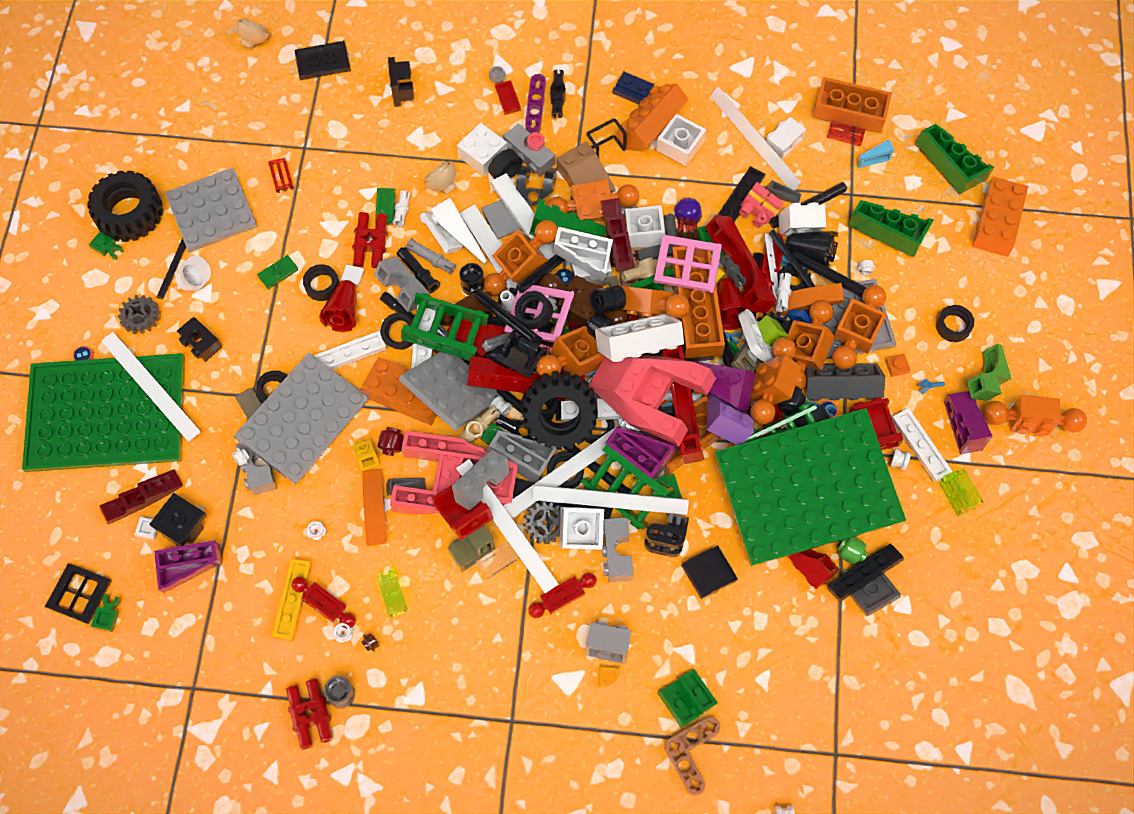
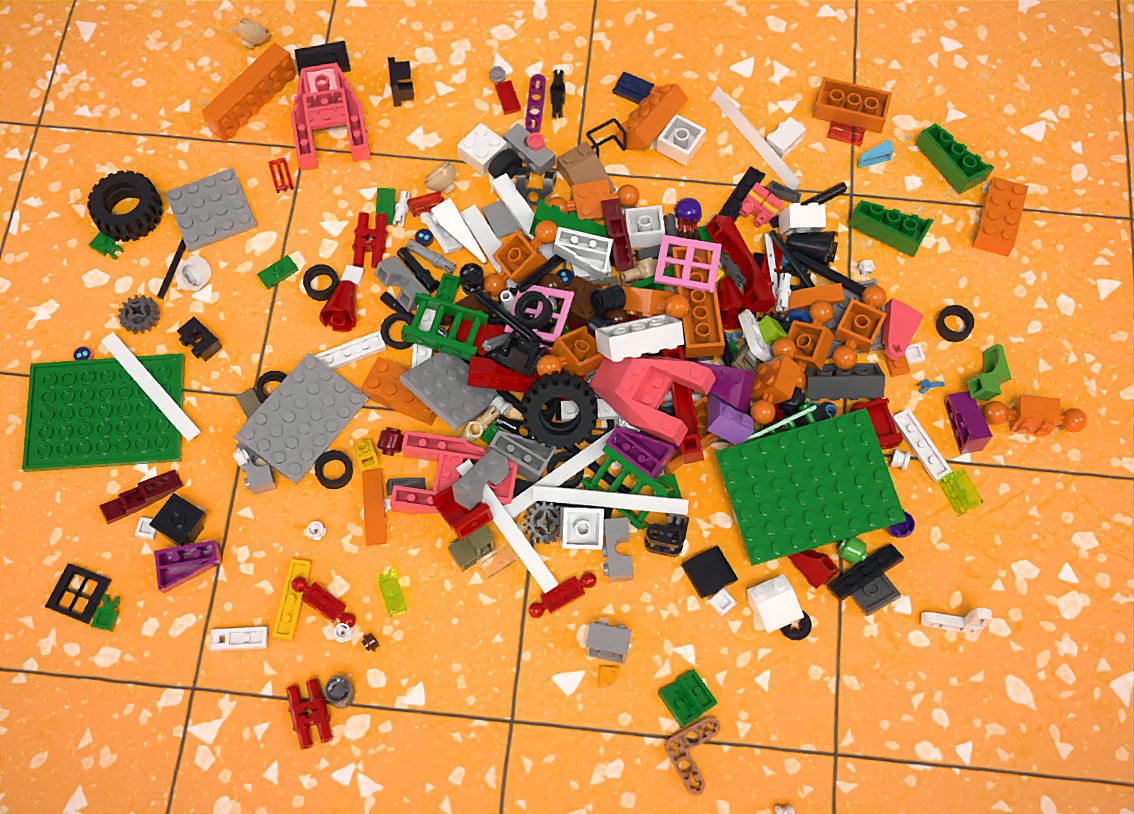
none -> orange brick [202,42,296,142]
none -> white plate [209,627,268,652]
none -> coral wedge [291,63,371,170]
none -> black tyre [314,450,353,490]
none -> clear red tile [407,191,444,217]
none -> tile [415,229,433,247]
none -> green plate [435,273,461,304]
none -> white tile [708,588,737,617]
none -> white slope [747,574,804,634]
none -> black gear [779,610,812,641]
none -> coral piece [882,298,924,360]
none -> dark purple hair [885,509,915,538]
none -> white tile [905,343,926,365]
none -> white beam [921,608,992,634]

